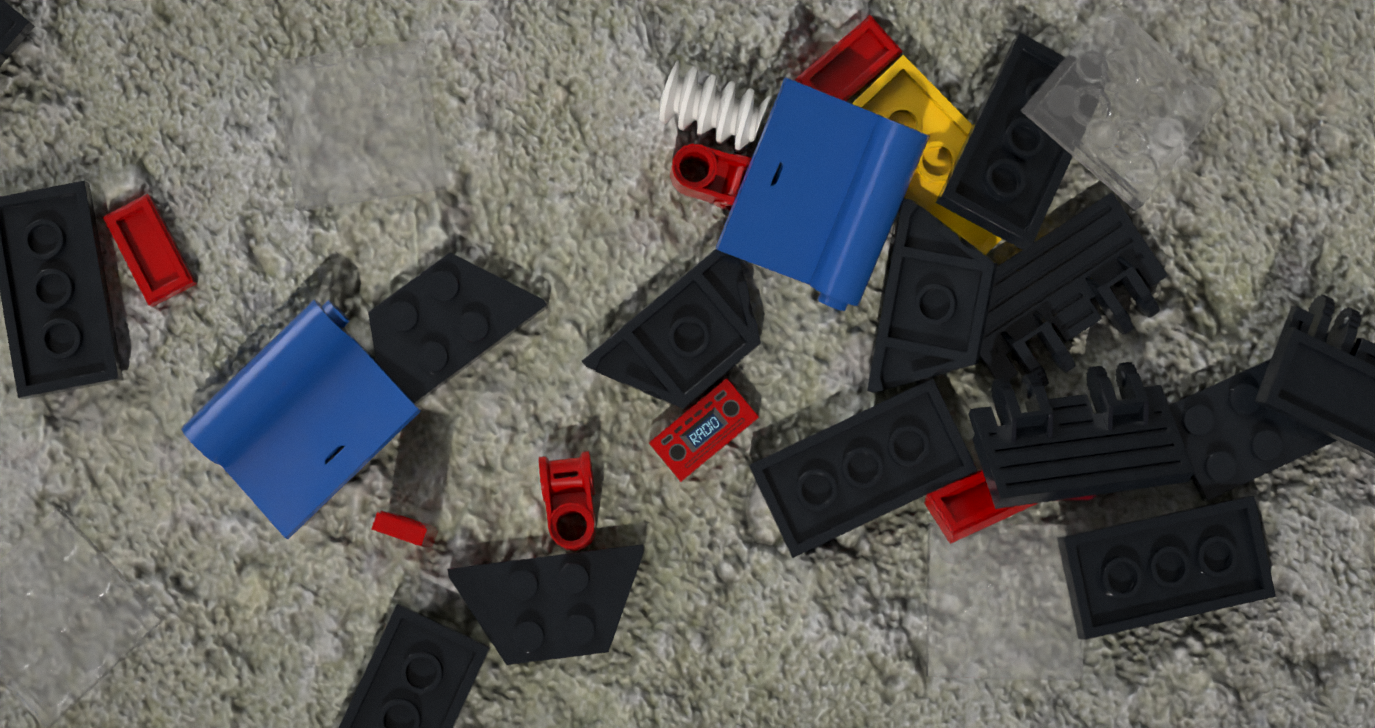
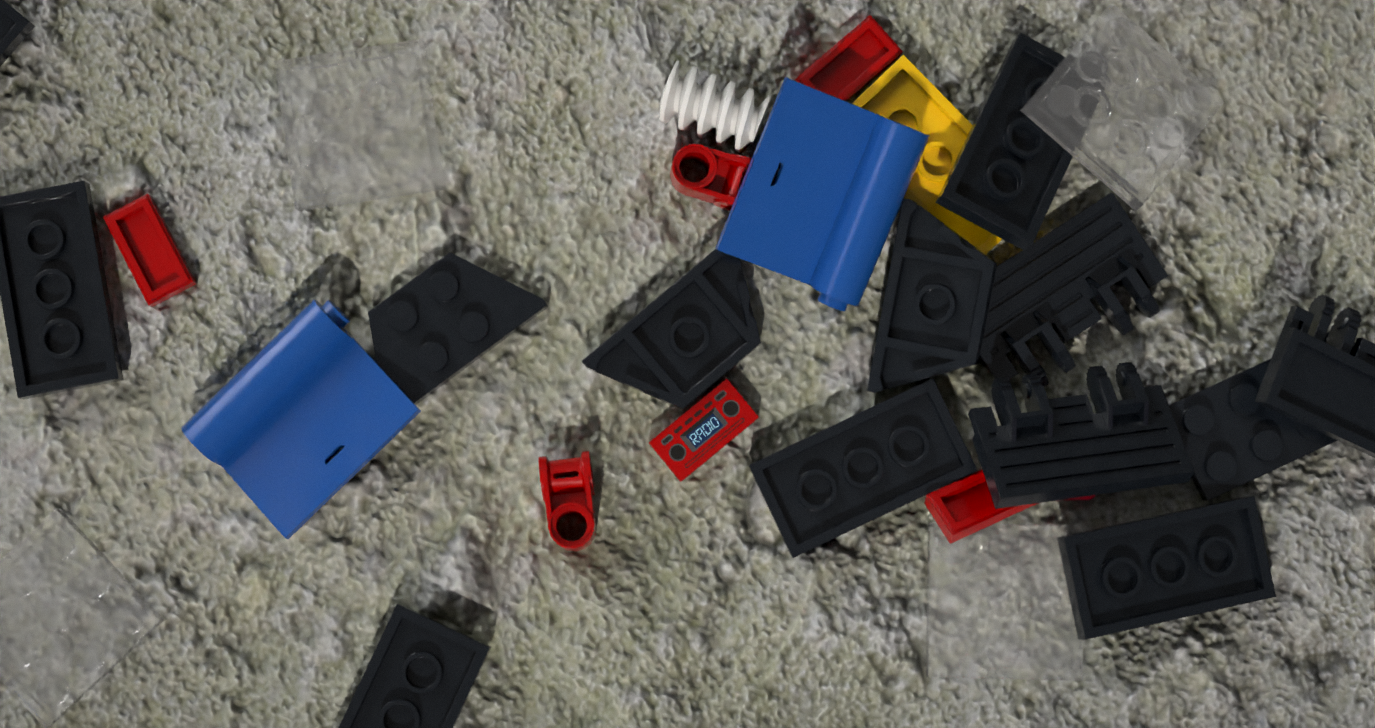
red tile [371,510,438,547] -> none
black wing [447,544,644,665] -> none

